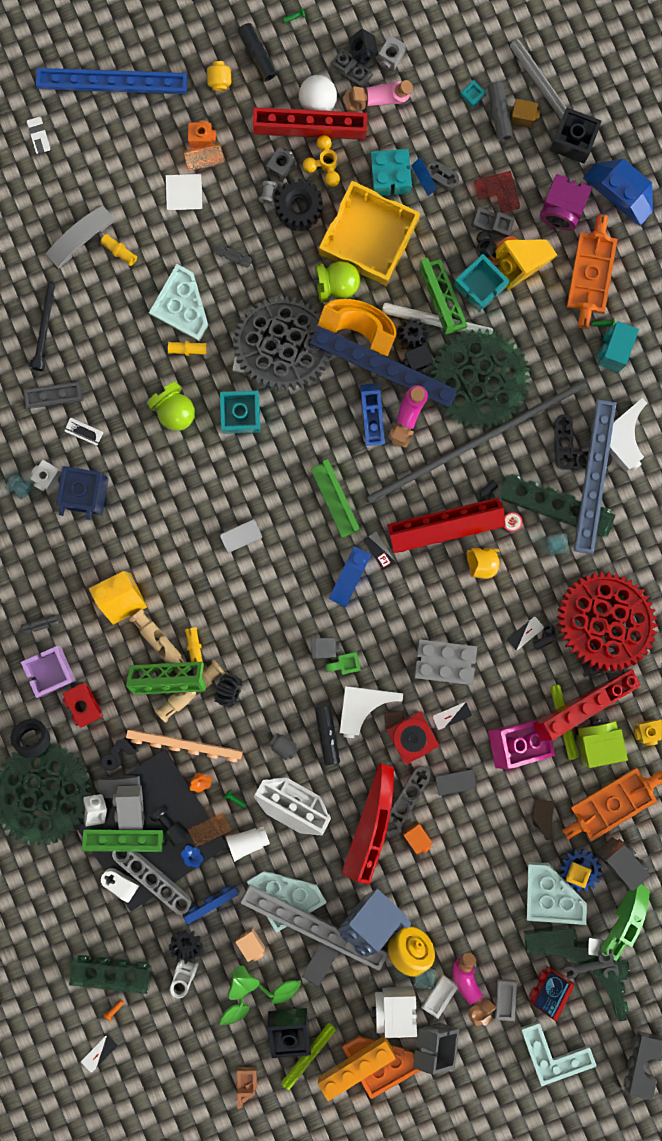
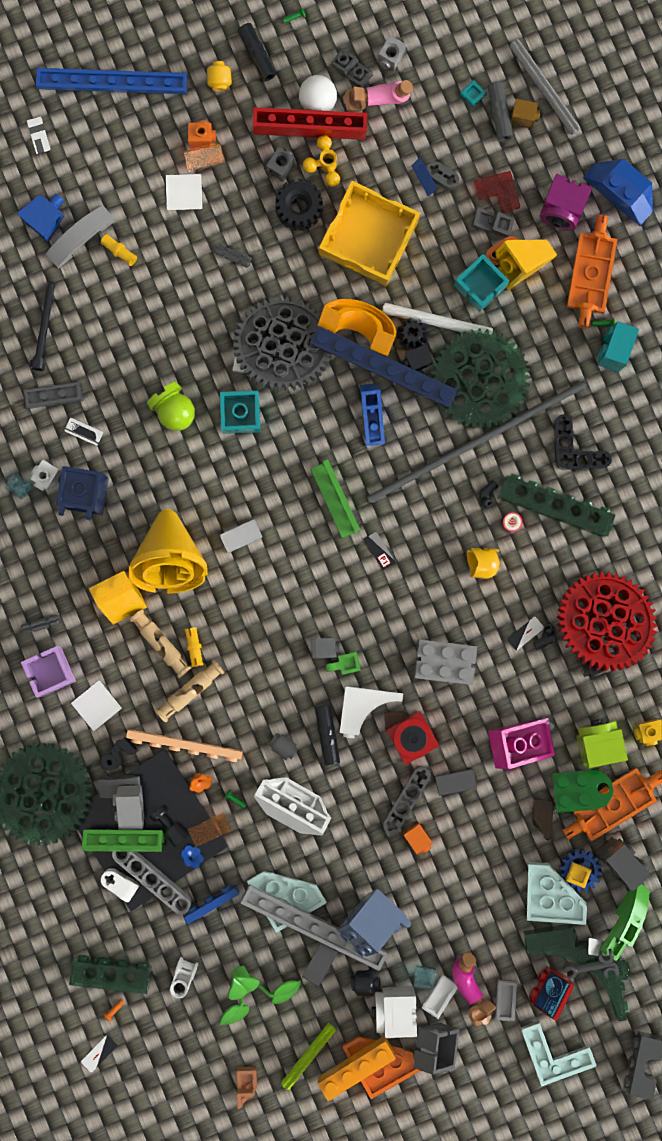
black tyre [10,719,50,758] -> none
red brick [62,682,104,728] -> none
white bracket [83,794,107,827] -> none
bright green fence [126,662,206,695] -> none
light aqua plate [149,264,208,341] -> none
yellow pin [168,341,207,356] -> none
black gear [169,929,203,965] -> none
black gear [214,673,242,707] -> none
white plant [226,826,270,862] -> none
light nougat brick [235,928,265,962] -> none
light grey bush [259,181,279,205] -> none
black slope [267,1008,311,1058] -> none
lime tile [315,261,360,303] -> none
blue slope [329,546,372,607] -> none
red slope [341,763,394,884] -> none
black brick [348,28,378,65] -> none
teal piece [370,149,412,196] -> none
red brick [387,497,506,553] -> none
piece [388,385,428,447] -> none
yellow wheel [388,926,435,977] -> none
bright green fence [419,258,467,335] -> none
sticker [433,702,472,730] -> none
black plate [476,231,497,257] -> none
red slope [533,669,641,741] -> none
clear light blue plate [547,533,569,555] -> none
black slope [549,107,602,164] -> none
lime axle [550,684,579,760] -> none
sand blue tile [573,399,617,554] -> none
white arch [609,398,647,472] -> none
none -> blue torso [17,193,64,242]
none -> white sticker [71,680,122,731]
none -> yellow cone [129,509,208,594]
none -> black head [351,970,381,996]
none -> green plate [552,770,613,813]

